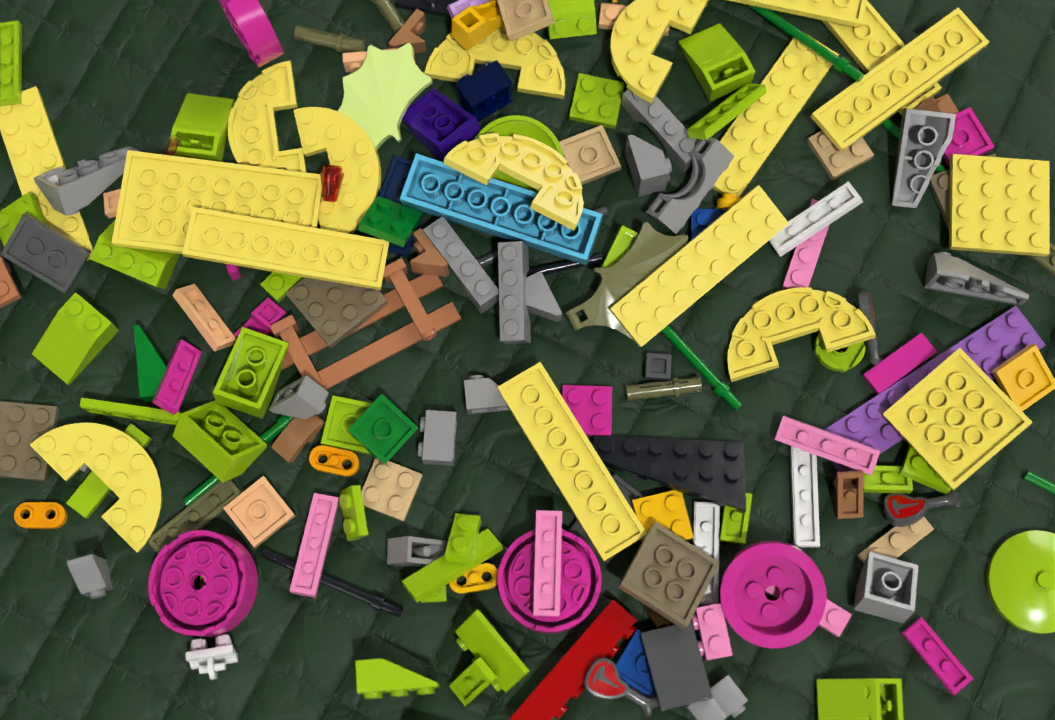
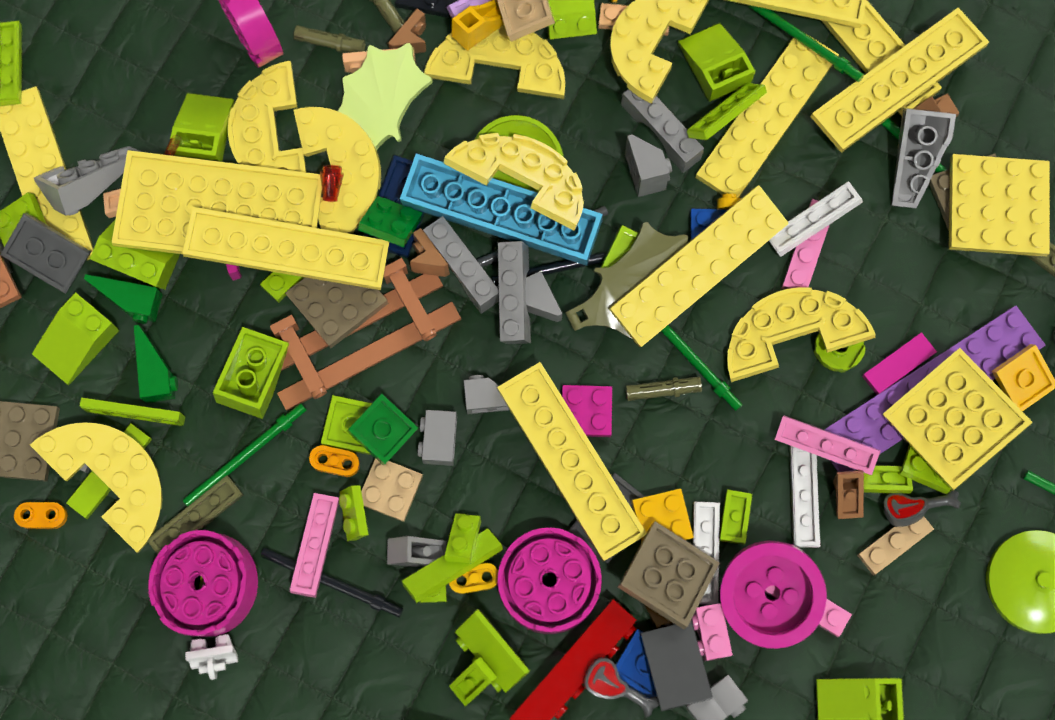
light grey slope [67,554,113,599] -> none
dark pink tile [152,339,202,415] -> none
light nougat plate [172,284,237,352] -> none
lime slope [172,400,267,483] -> none
light nougat plate [223,476,295,548] -> none
dark pink slope [234,298,286,339] -> none
light grey slope [269,375,329,419] -> none
medium nougat slope [271,414,325,462] -> none
lime slope [355,658,440,699] -> none
dark purple slope [401,88,481,162] -> none
clear blue brick [456,60,513,123] -> none
bright pink plate [533,510,562,617] -> none
tan plate [559,125,621,185] -> none
lime plate [569,73,625,129] -> none
black wing [593,435,746,514] -> none
dark grey plate [645,353,672,381] -> none
light grey arch [646,137,735,234] -> none
tan plate [807,131,874,180] -> none
light grey slope [854,552,919,623] -> none
dark grey piece [858,291,881,365] -> none
dark pink tile [900,617,973,696] -> none
light grey wedge [924,252,1029,306] -> none
dark pink plate [942,107,995,168] -> none
none -> green slope [84,274,163,324]

